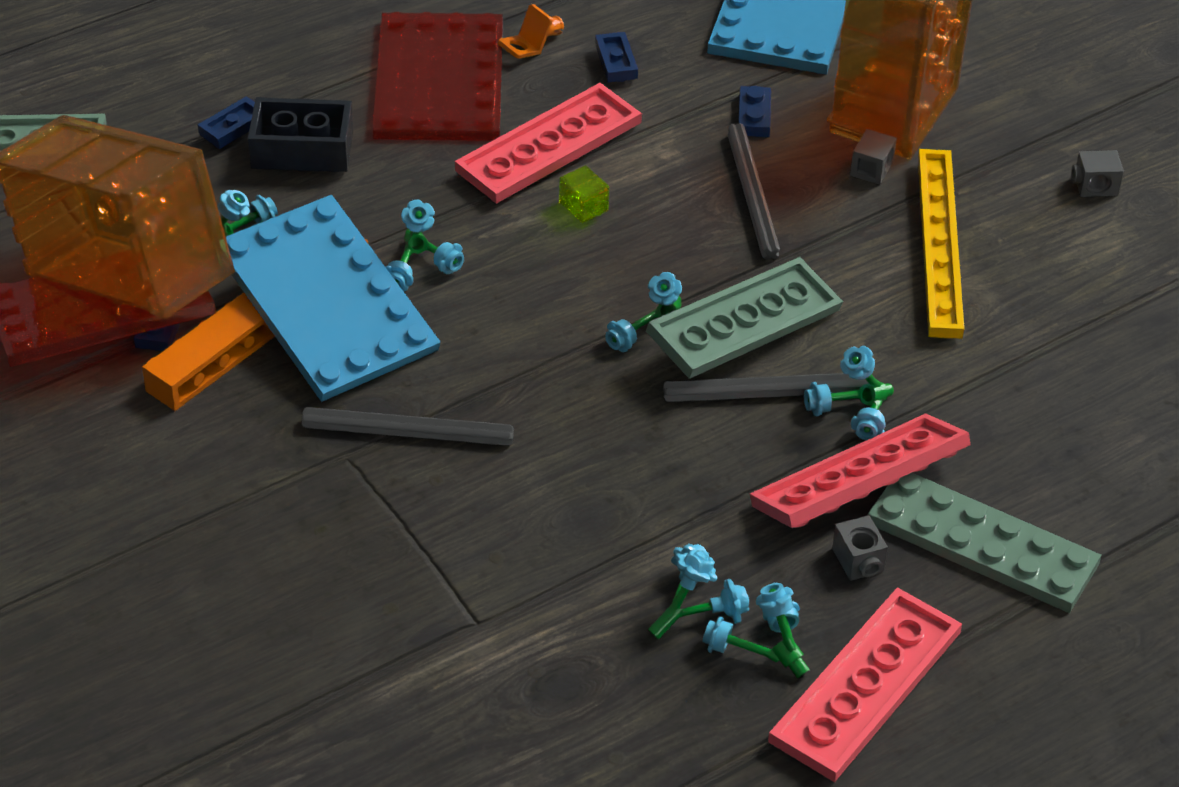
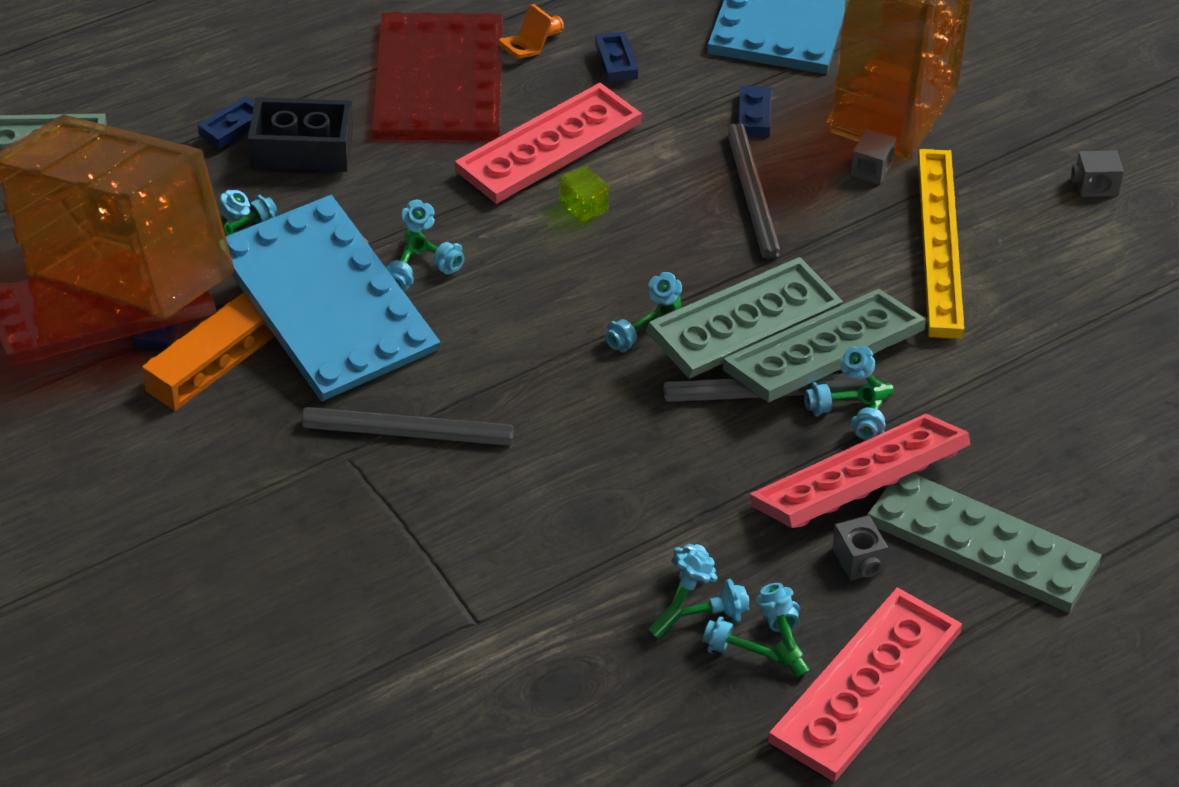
none -> sand green plate [723,289,926,403]

